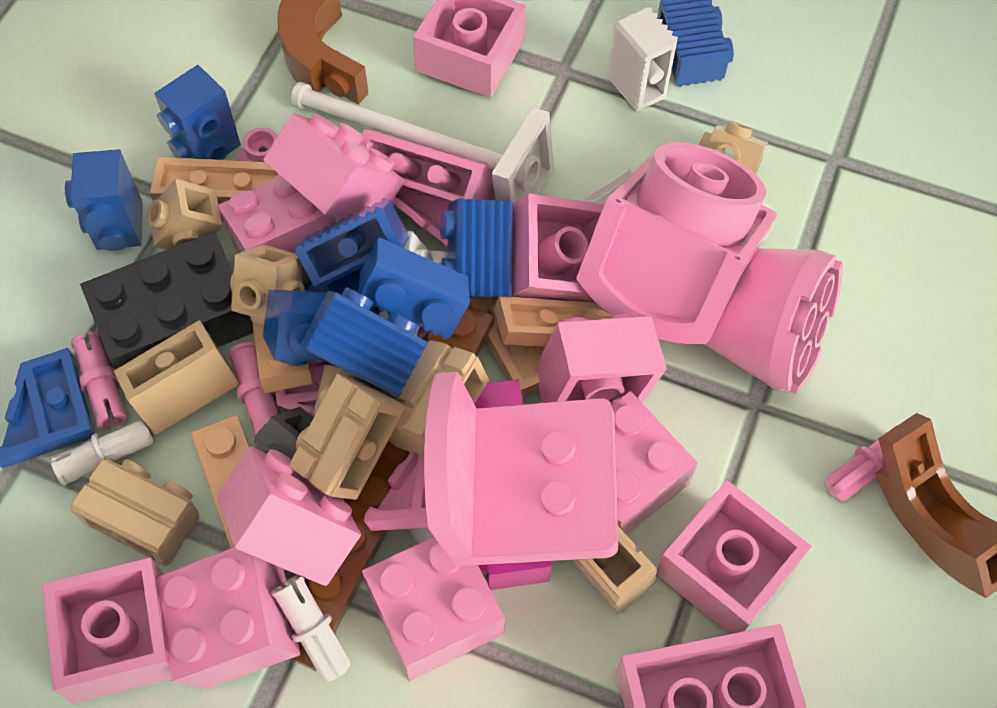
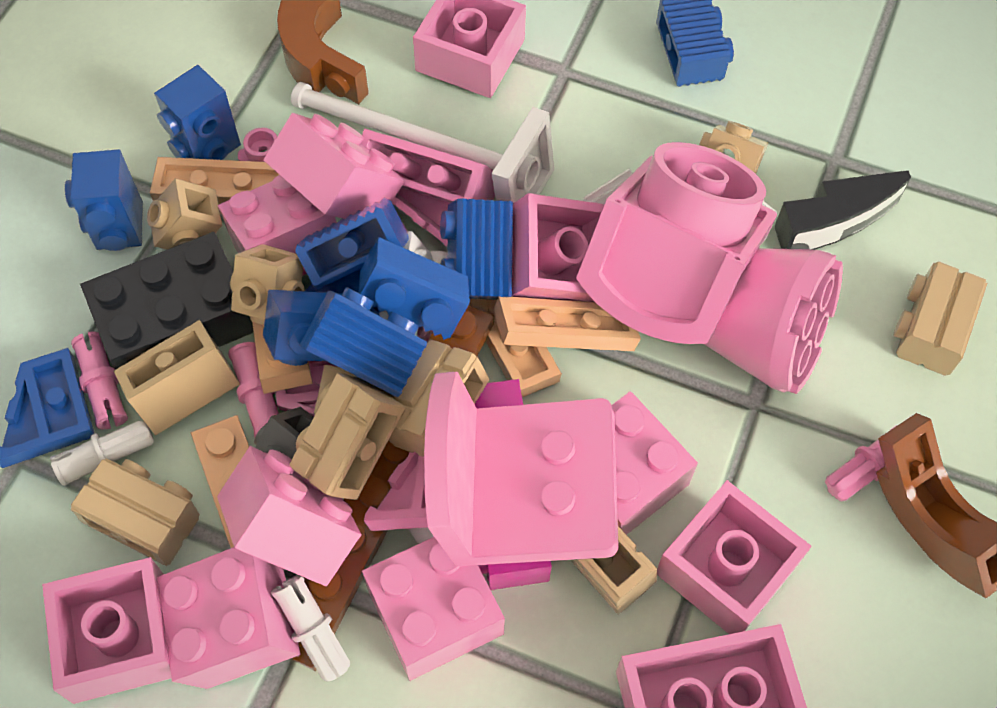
bright pink brick [534,314,667,405] -> none
white brick [608,7,678,112] -> none
none -> black slope [774,170,911,250]
none -> tan brick [893,261,988,376]

